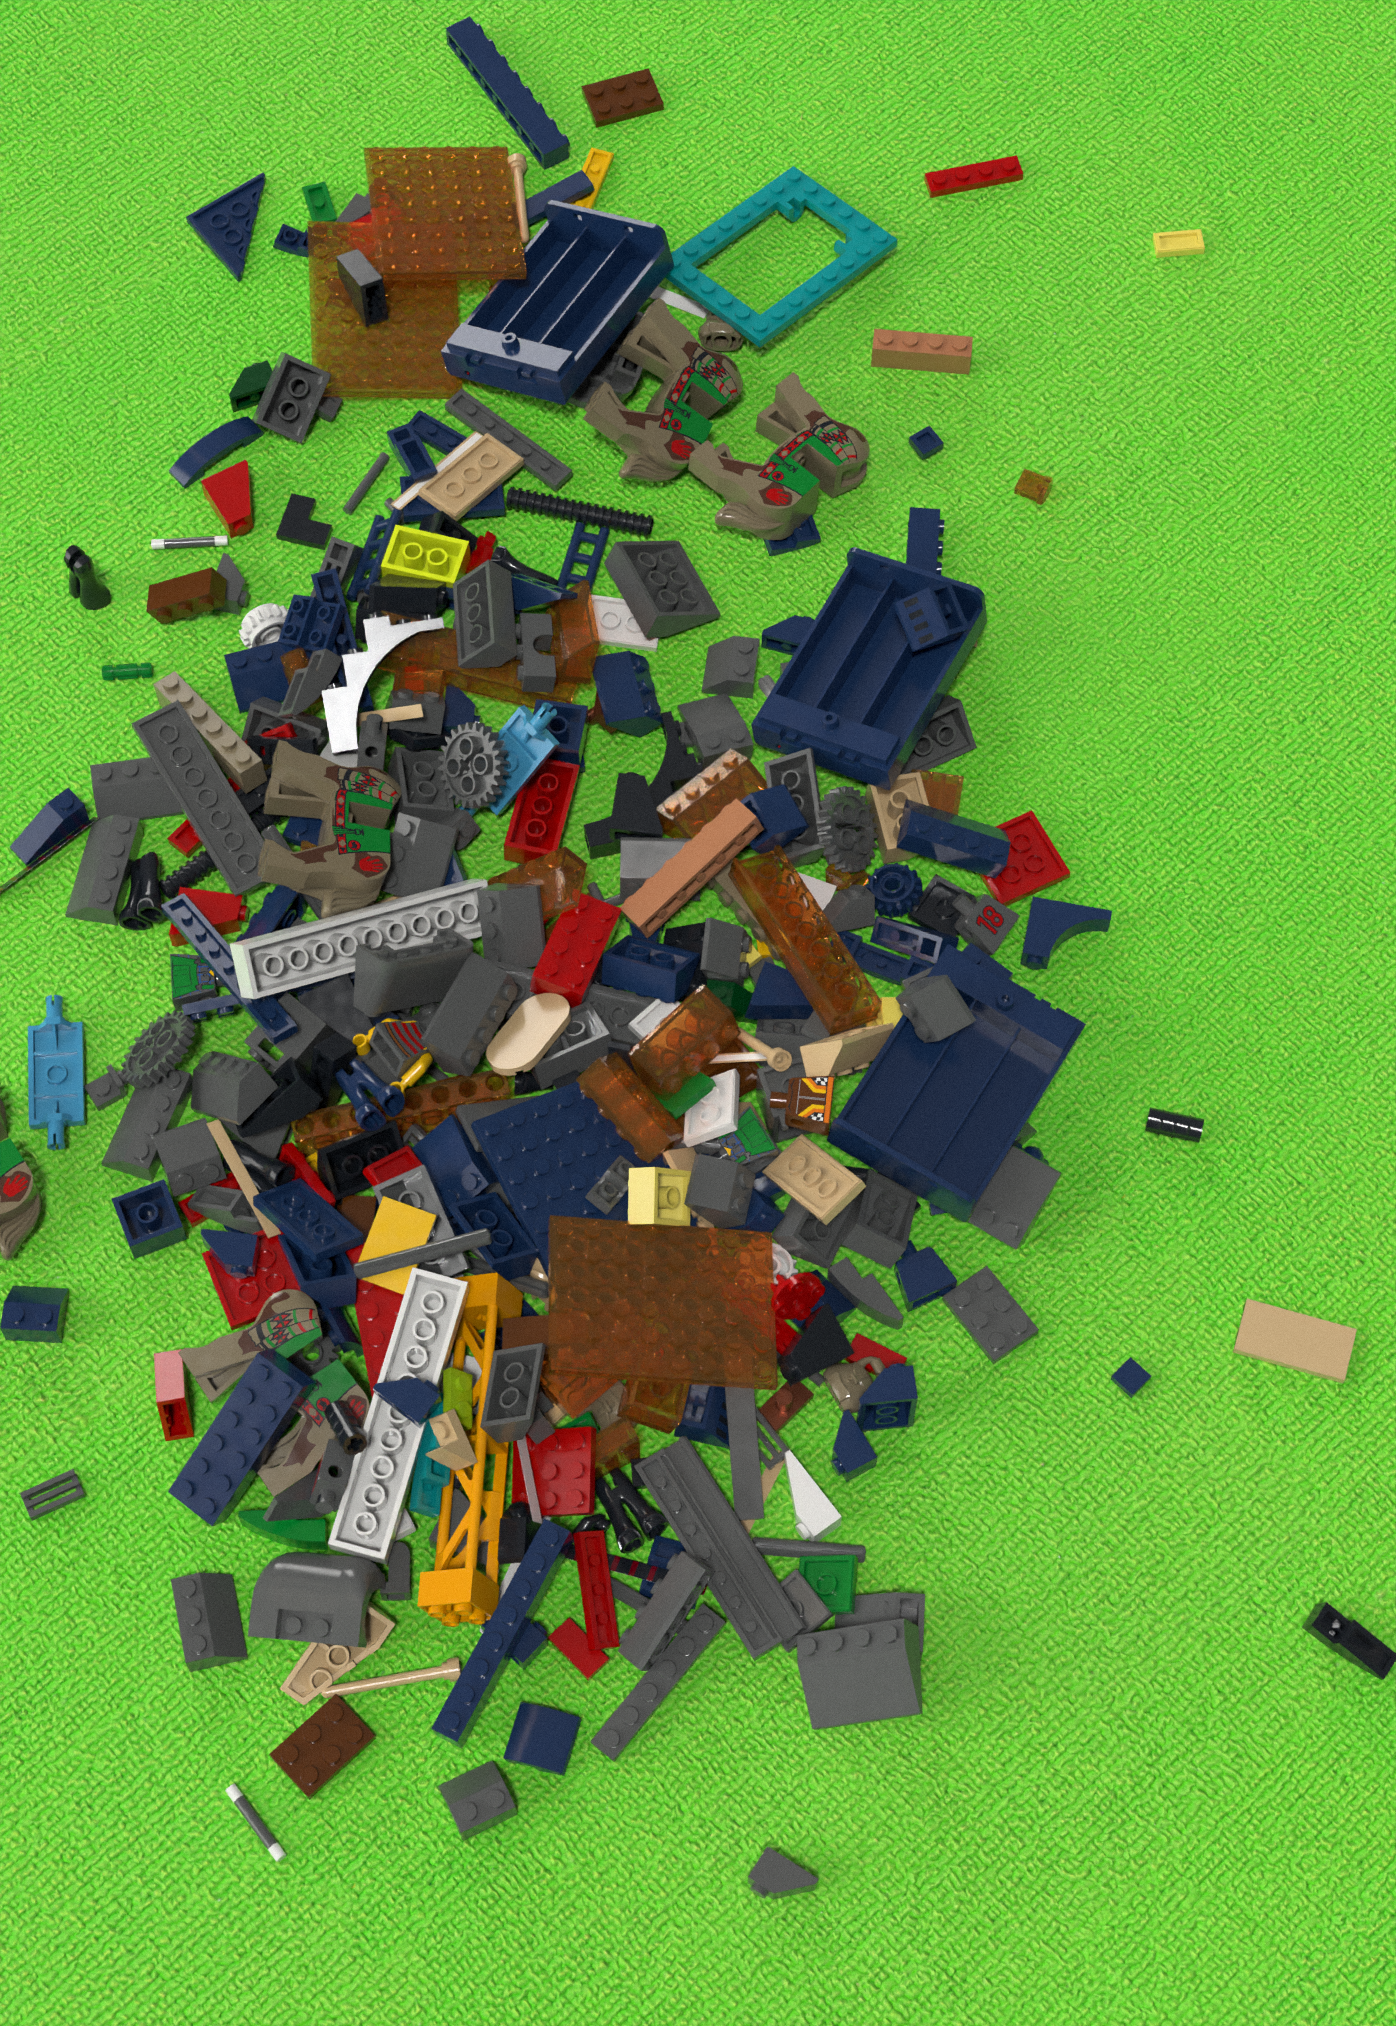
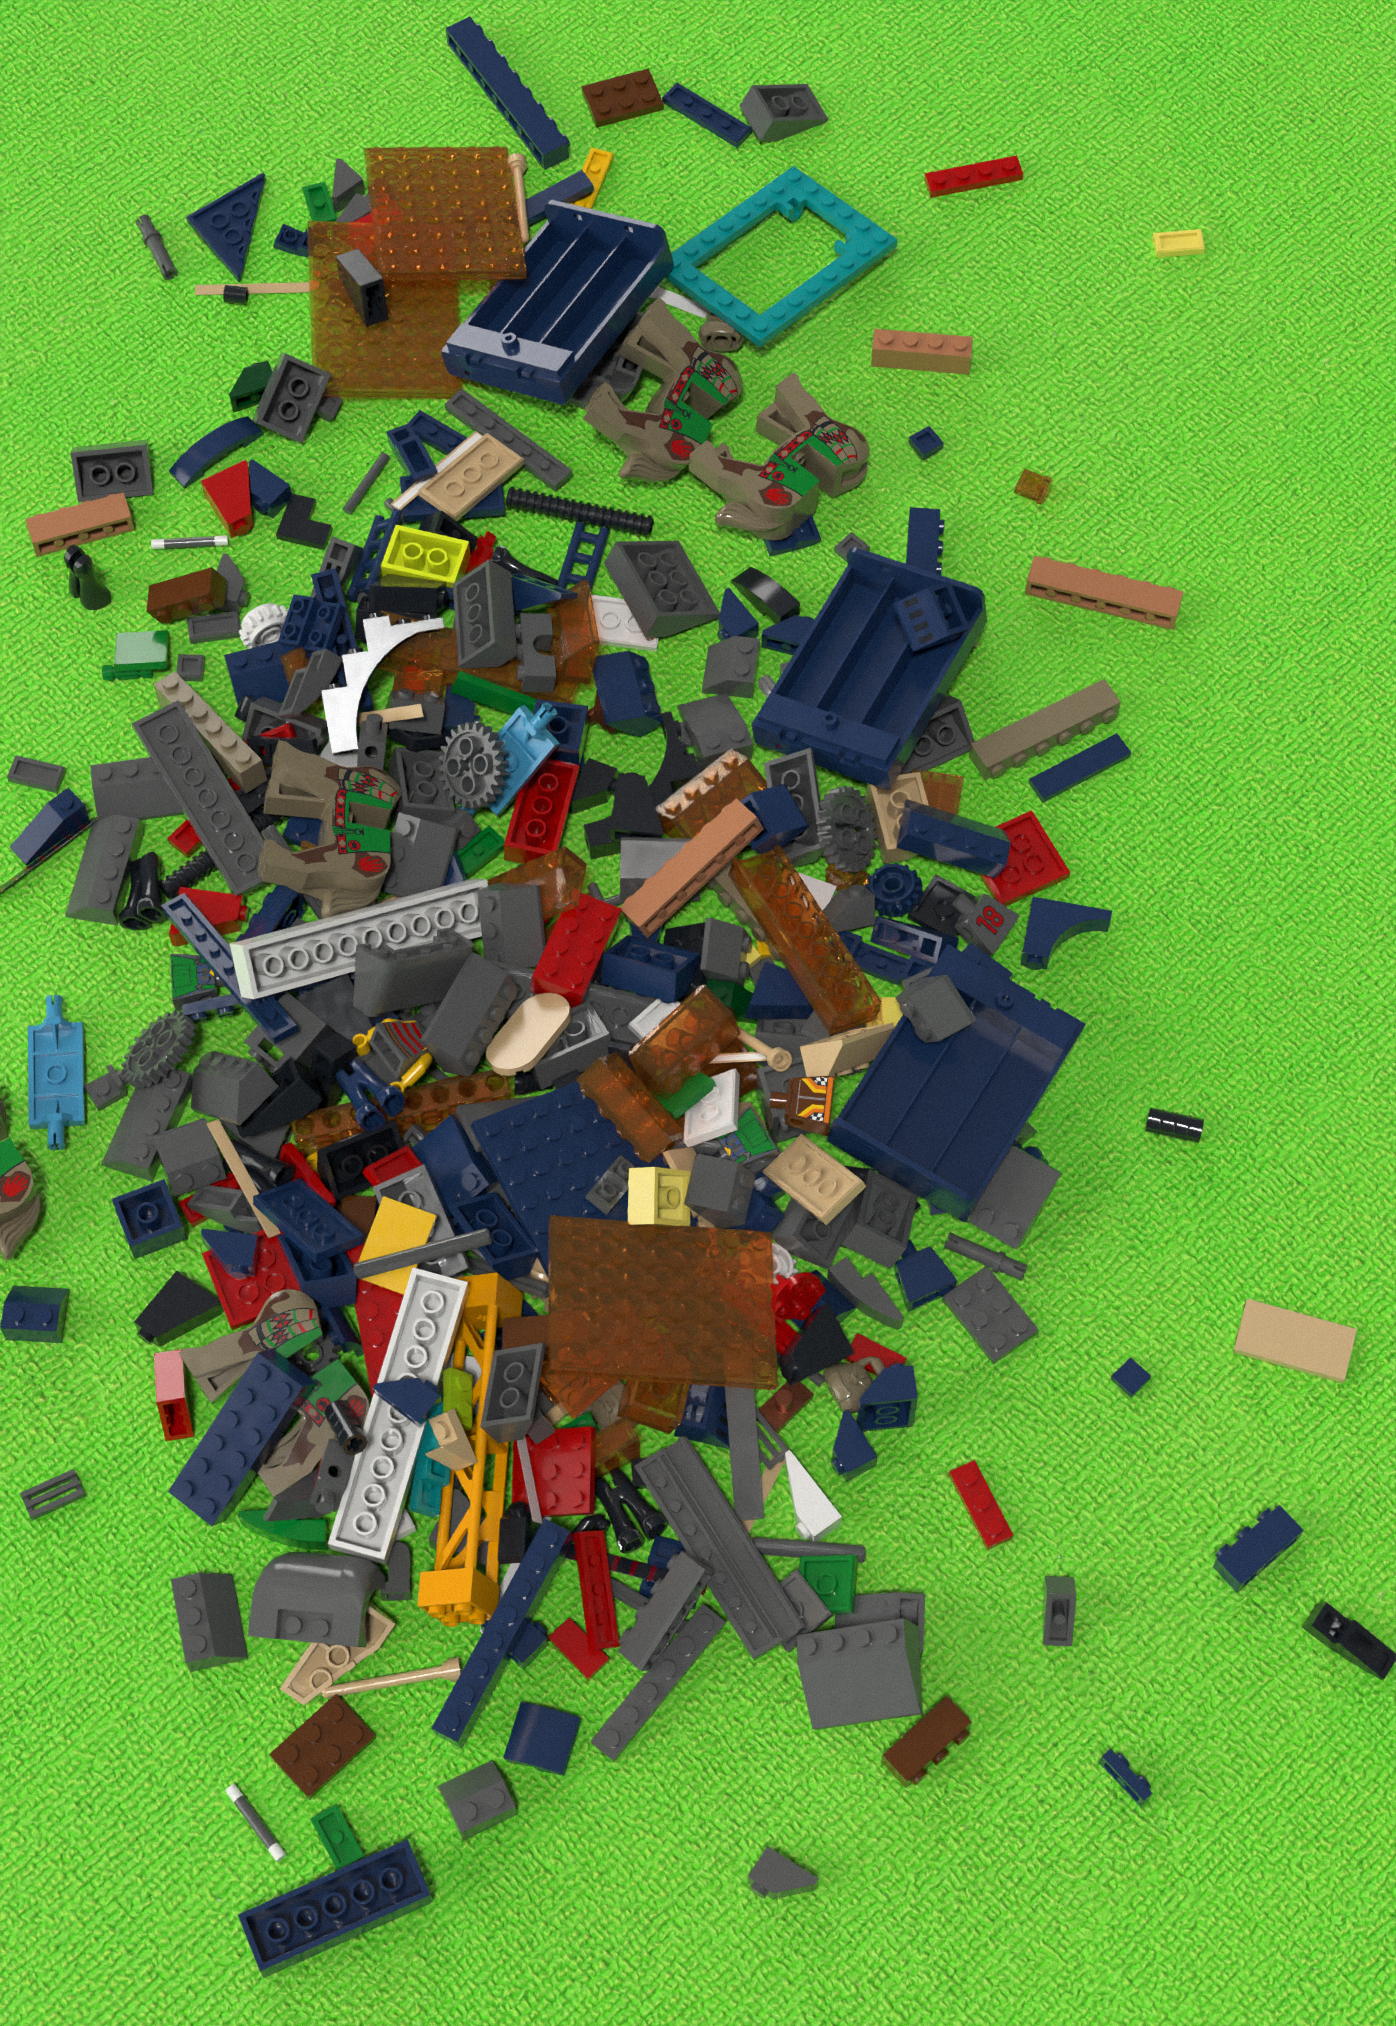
none -> dark grey tile [7,755,66,793]
none -> nougat brick [25,492,135,557]
none -> dark grey slope [71,439,154,502]
none -> tile [114,630,169,672]
none -> black slope [134,1271,224,1347]
none -> dark grey pin [136,215,178,280]
none -> dark grey tile [176,654,205,682]
none -> dark grey tile [187,611,241,644]
none -> tan sticker [195,282,319,295]
none -> black hinge [223,285,249,305]
none -> black hinge [234,694,257,722]
none -> dark blue brick [238,1839,433,1978]
none -> dark blue slope [249,459,292,519]
none -> green plate [310,1804,365,1870]
none -> dark grey slope [332,158,365,212]
none -> green tile [450,671,536,715]
none -> green plate [456,825,505,879]
none -> black slope [568,758,618,814]
none -> dark blue tile [662,83,752,148]
none -> dark blue slope [717,588,759,641]
none -> black slope [731,567,800,624]
none -> dark grey slope [740,84,828,141]
none -> dark grey tile [834,532,870,563]
none -> reddish brown brick [881,1696,972,1788]
none -> dark grey pin [944,1232,1028,1281]
none -> red plate [949,1460,1014,1550]
none -> dark tan brick [969,679,1121,780]
none -> nougat brick [1025,556,1183,630]
none -> dark blue tile [1029,733,1131,803]
none -> dark grey slope [1043,1576,1076,1646]
none -> dark blue plate [1099,1749,1153,1807]
none -> dark blue brick [1213,1505,1304,1593]

